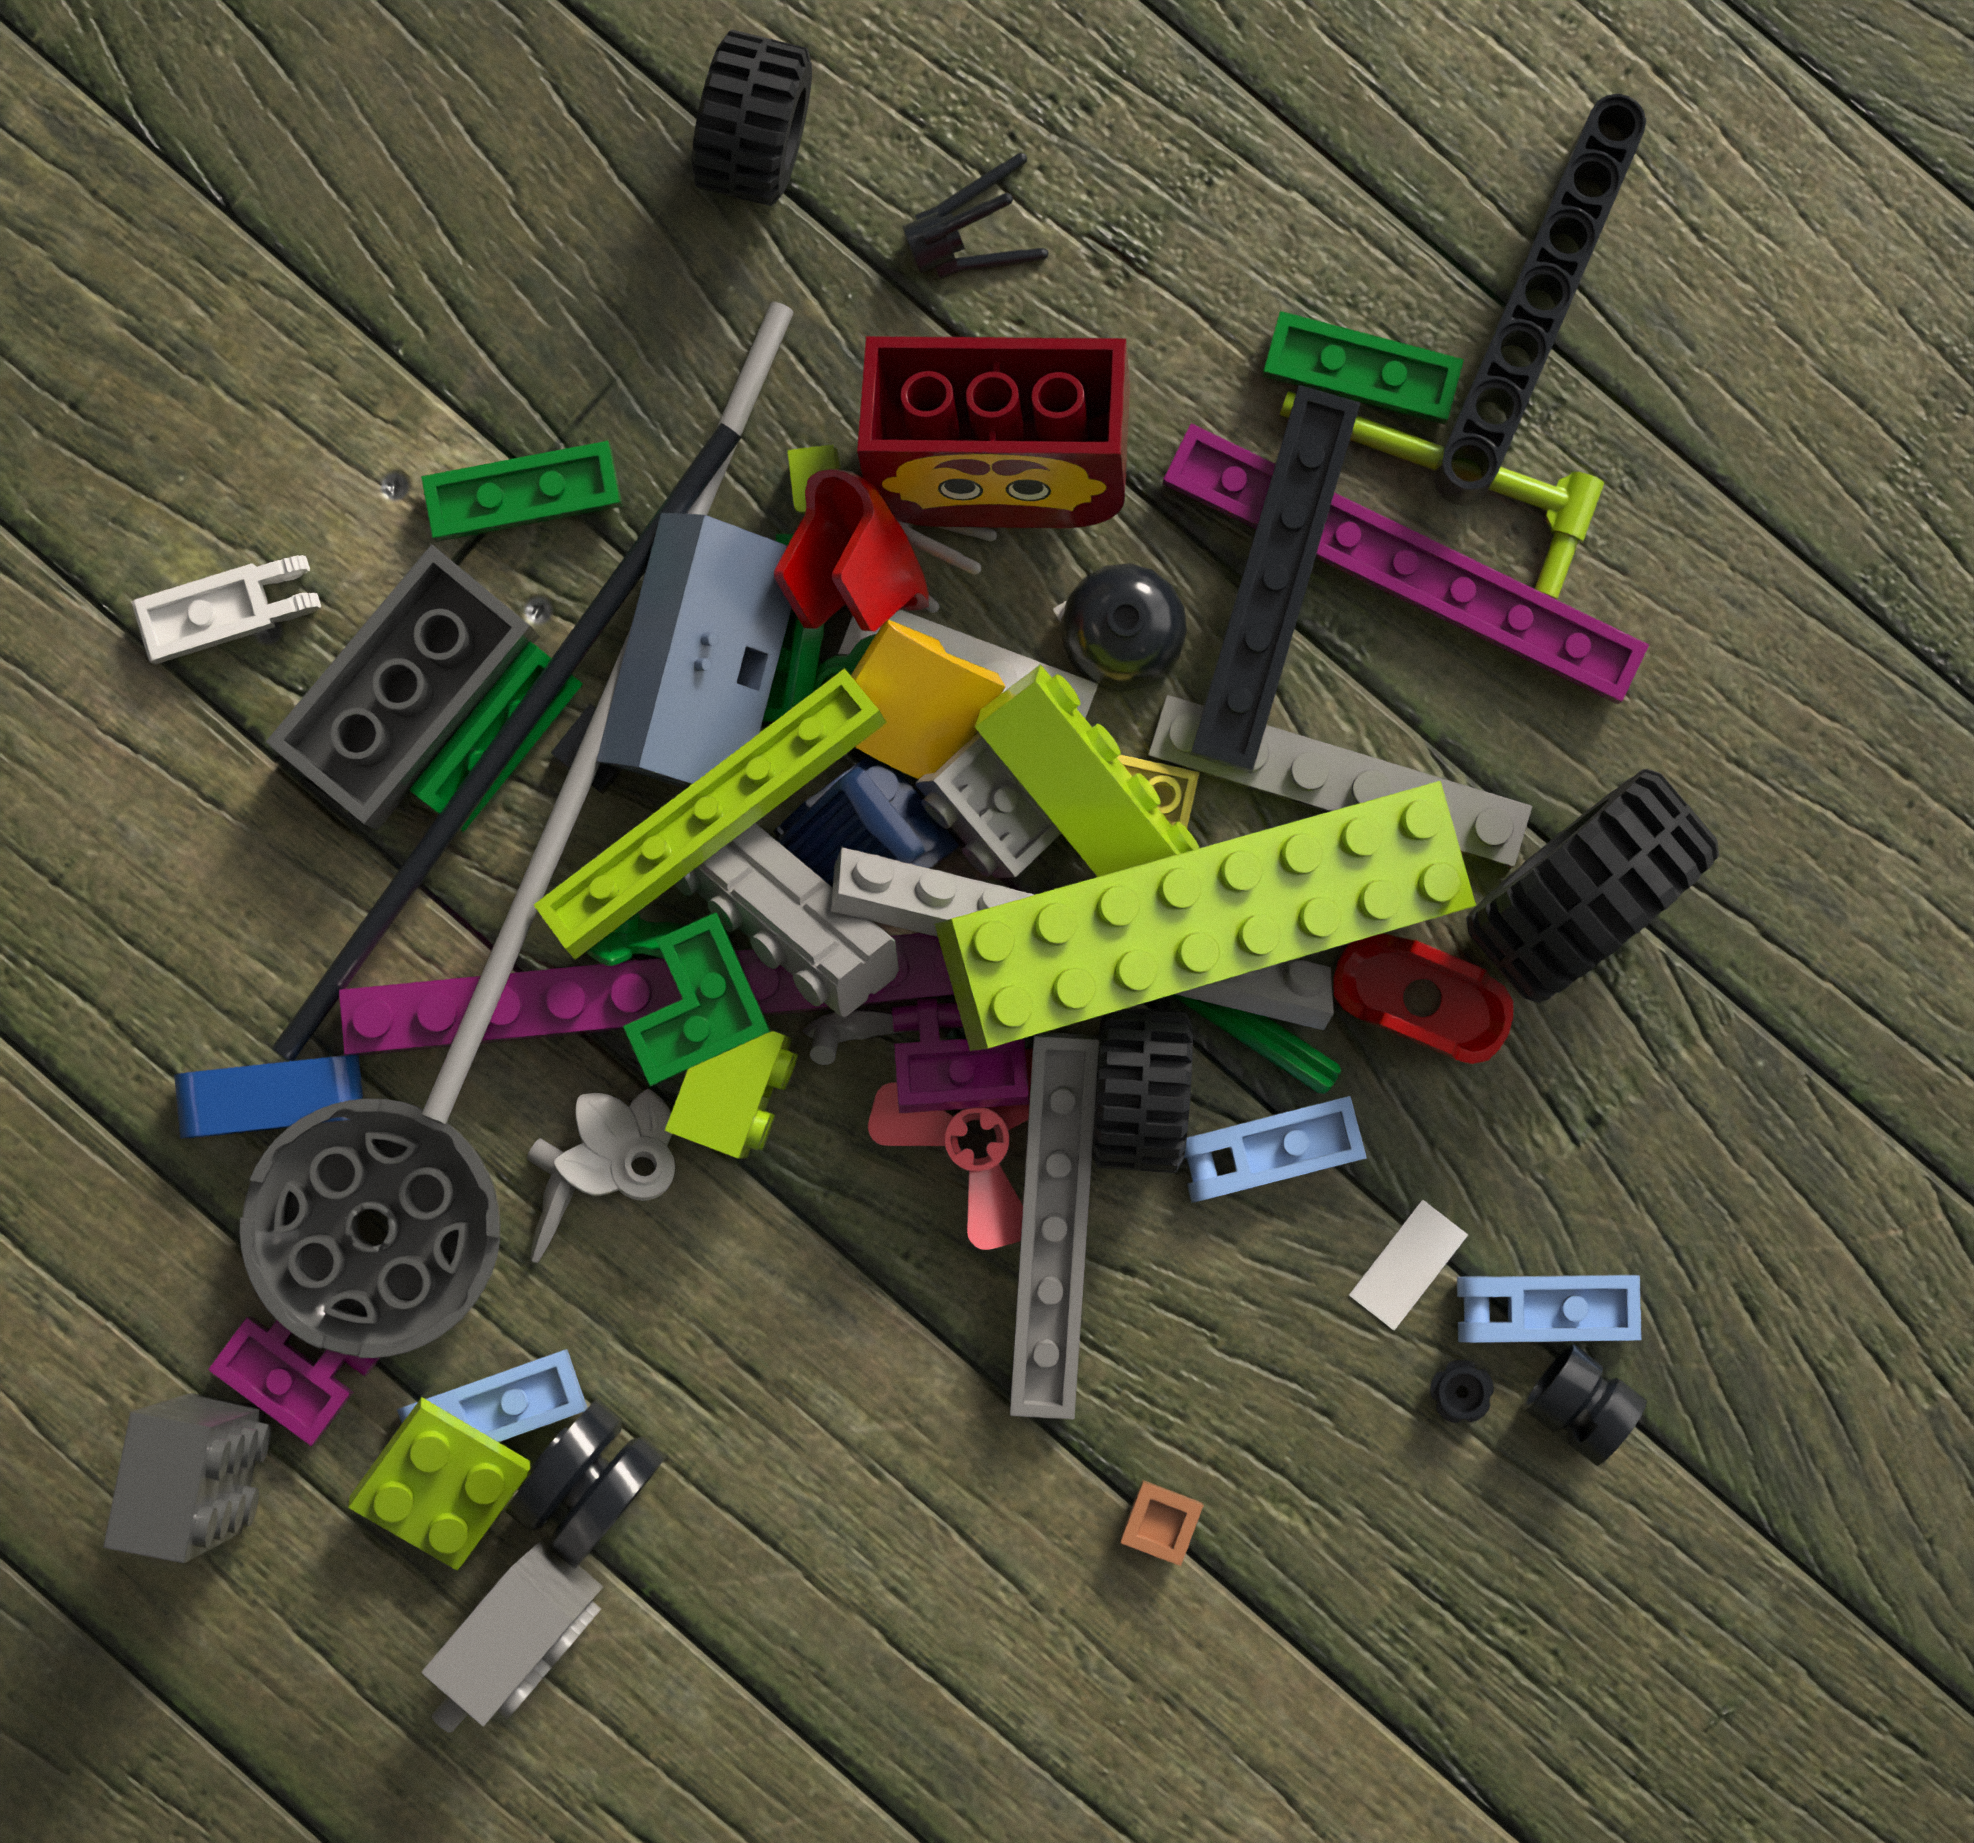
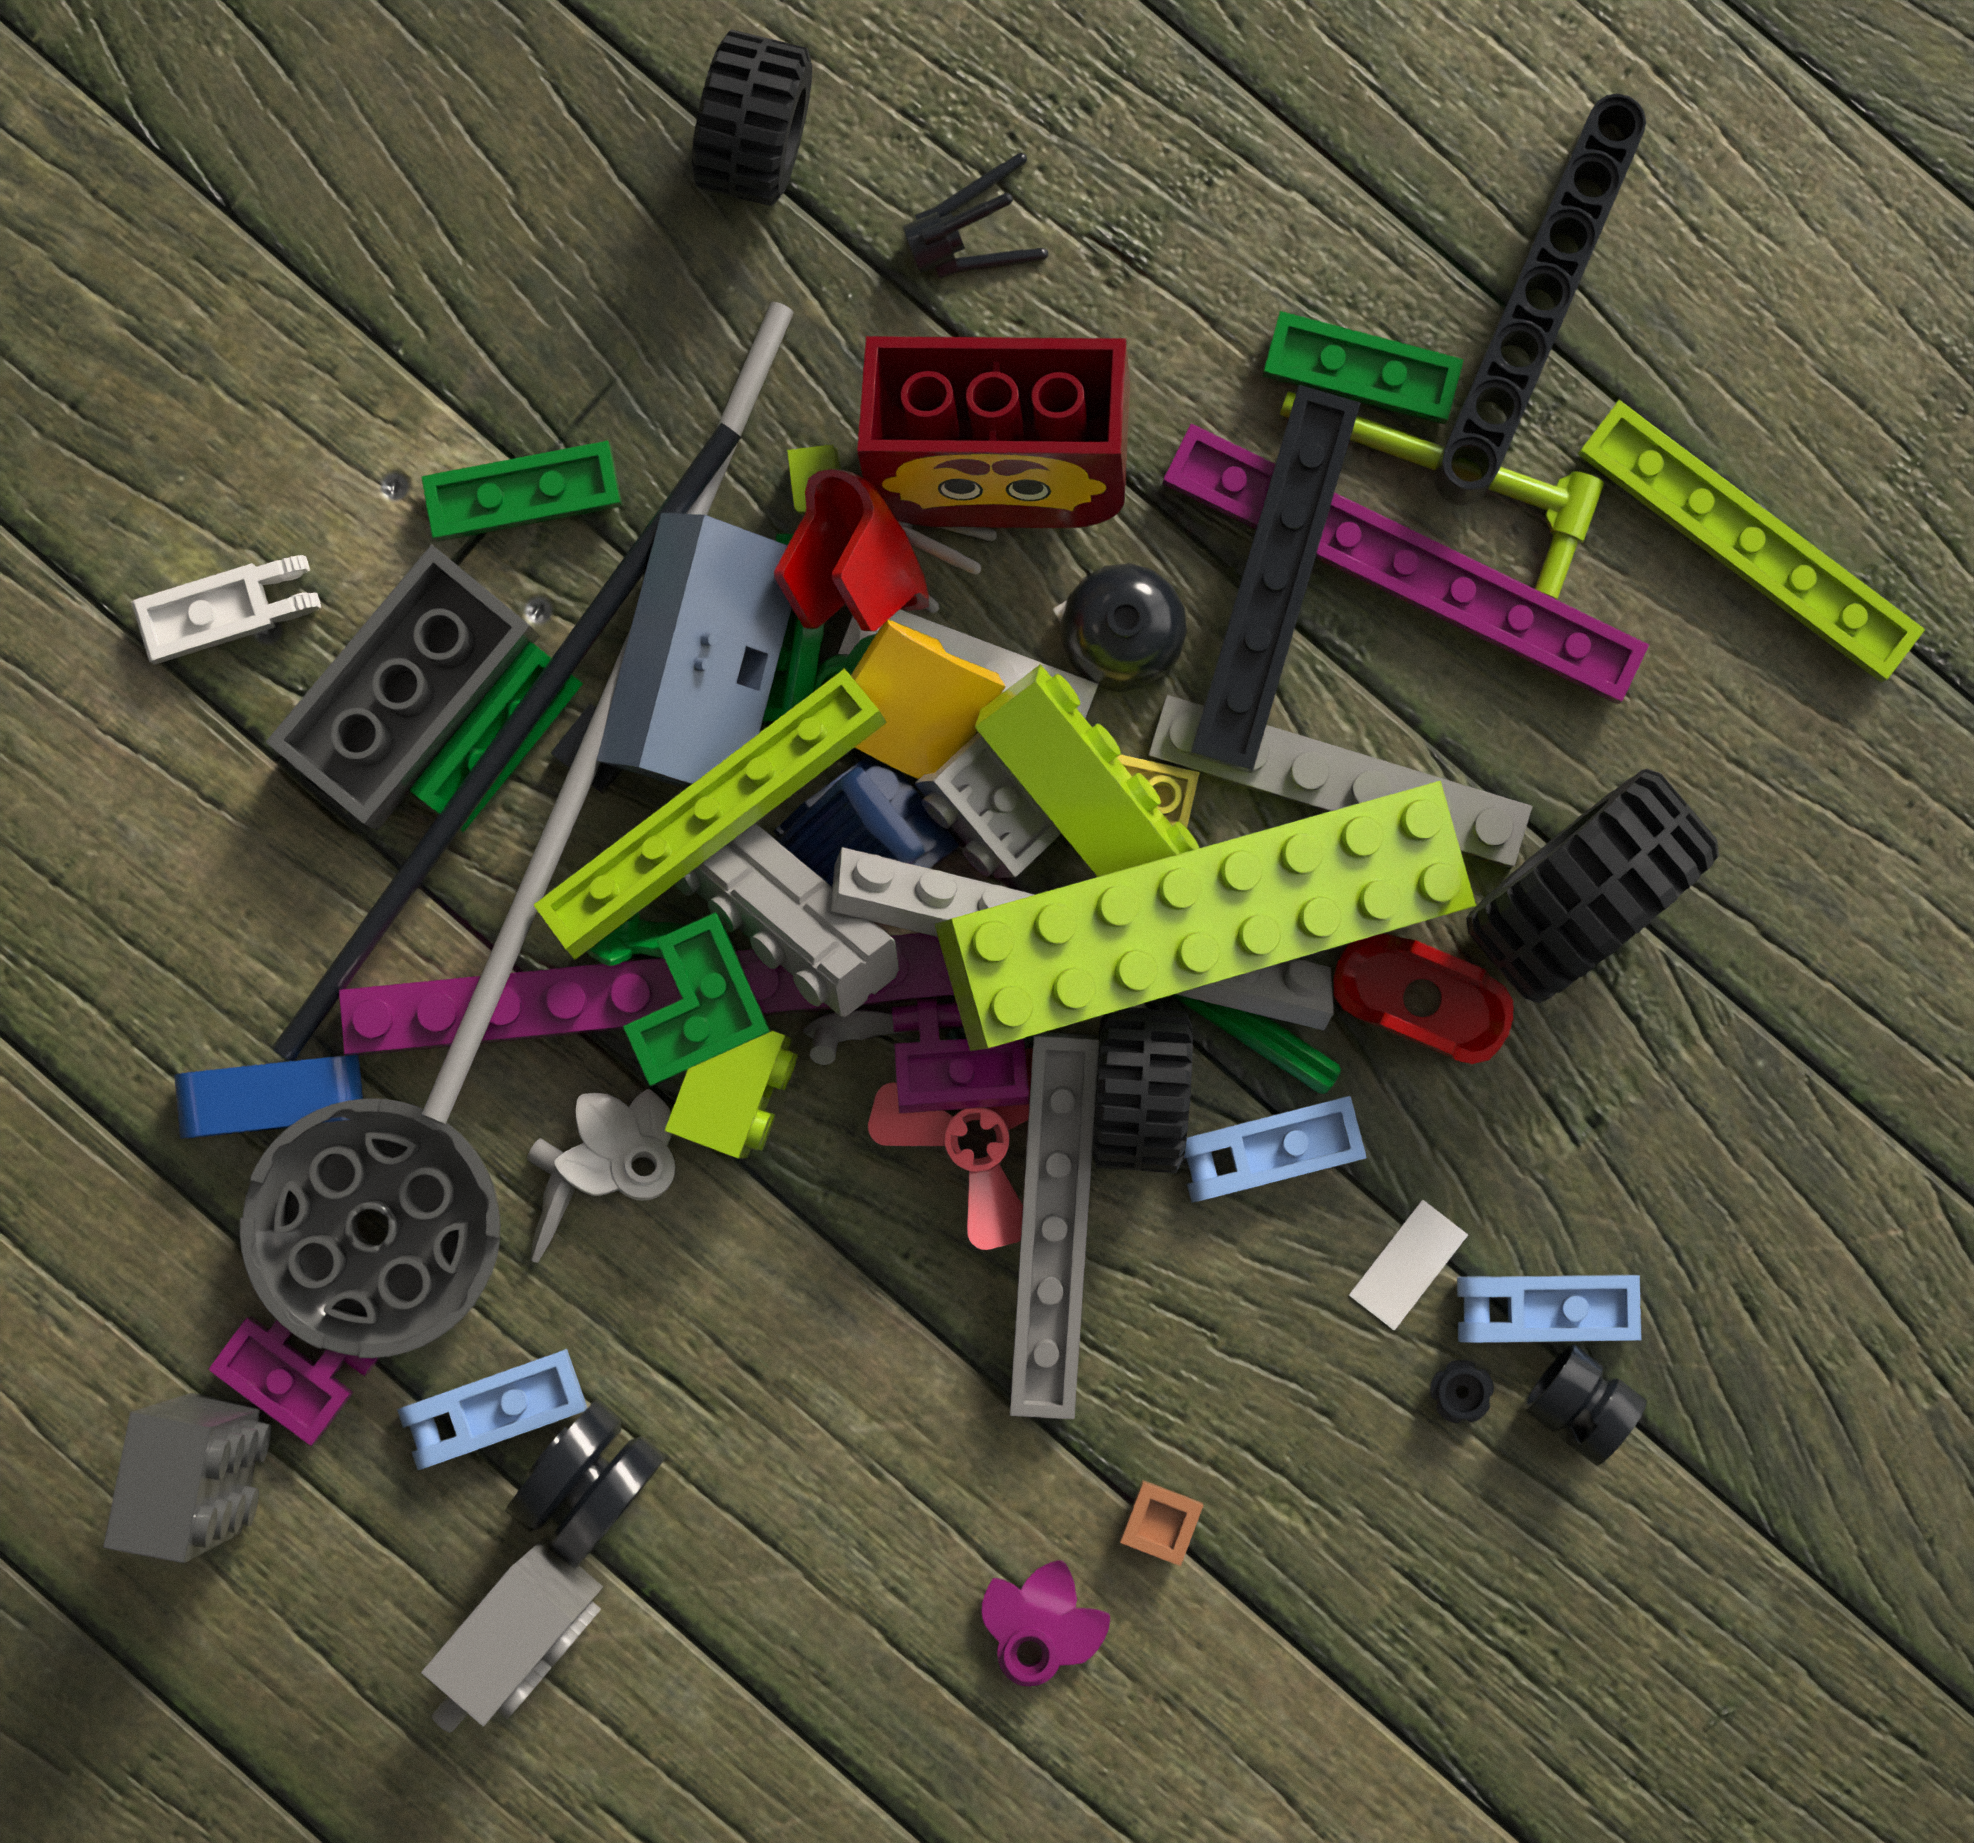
lime plate [348,1397,530,1571] -> none
none -> magenta plate [982,1560,1110,1687]
none -> lime plate [1577,400,1925,683]

